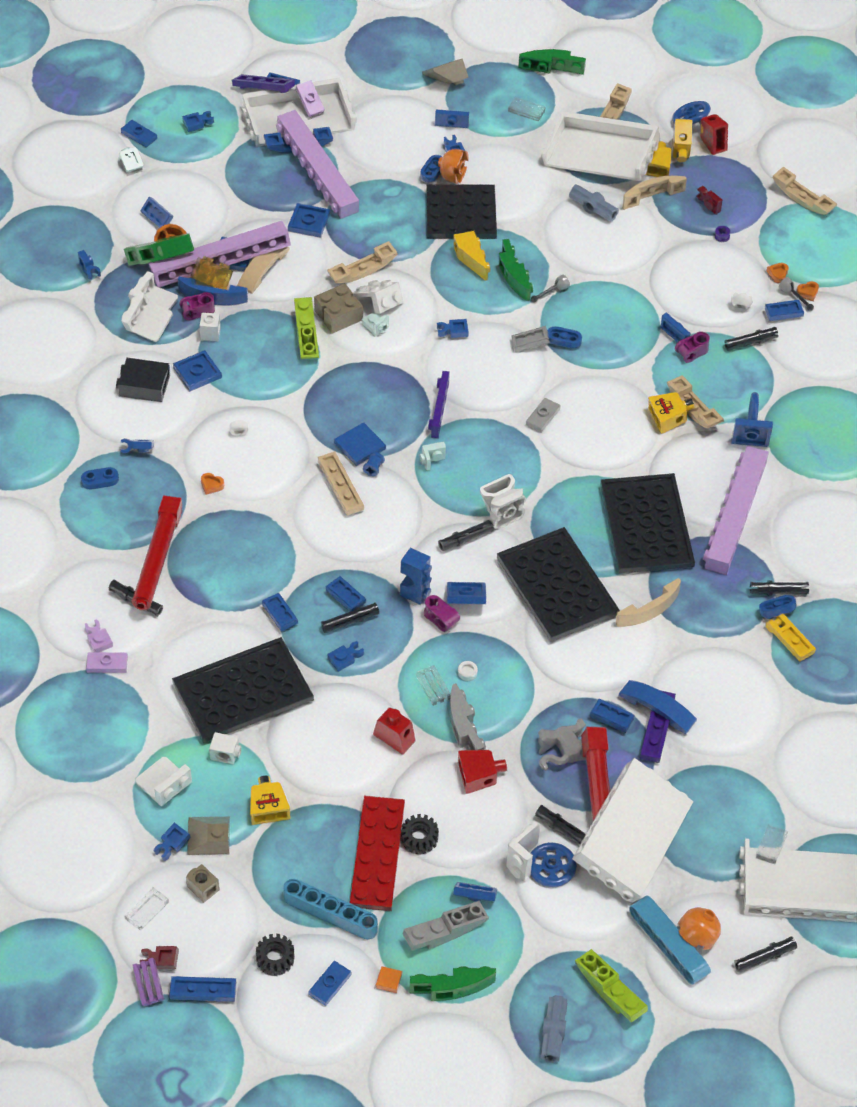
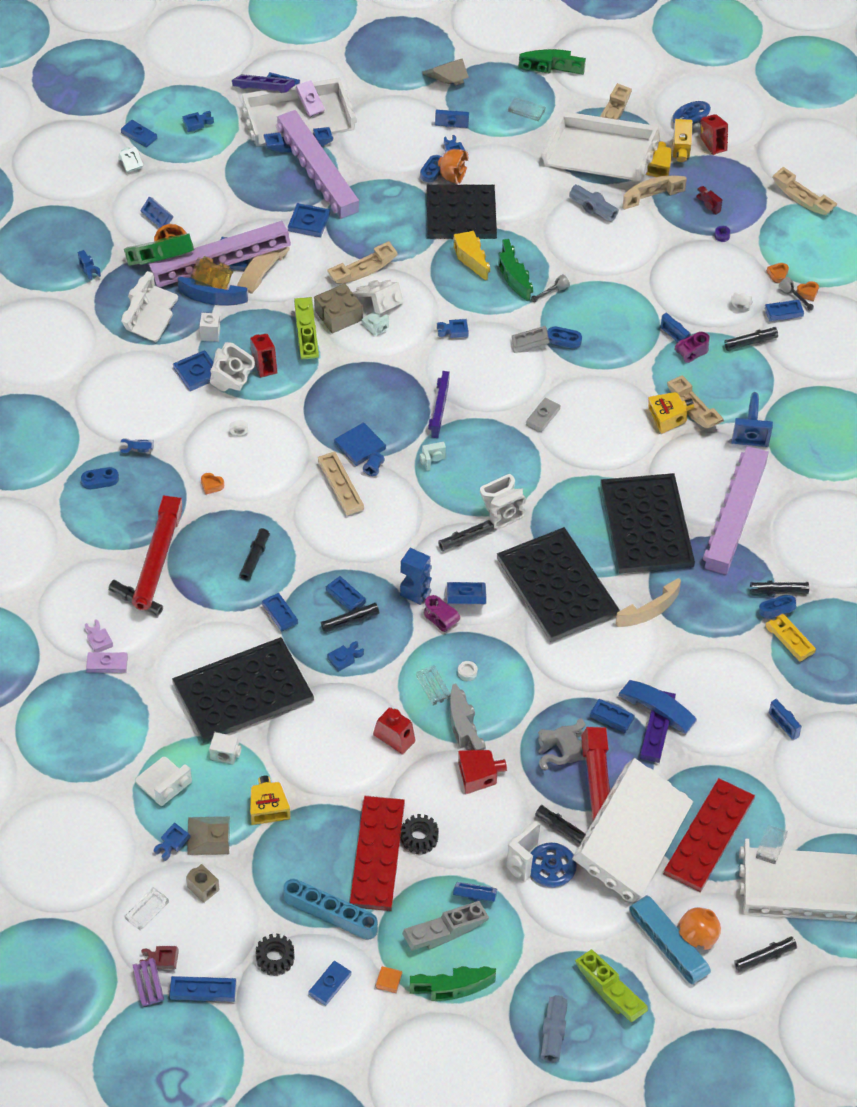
black brick [116,357,170,402] -> none
magenta piece [179,292,215,320] -> none
none -> white piece [210,342,255,392]
none -> black pin [239,528,270,581]
none -> red torso [250,334,278,378]
none -> red plate [663,778,755,892]
none -> blue plate [769,698,802,740]

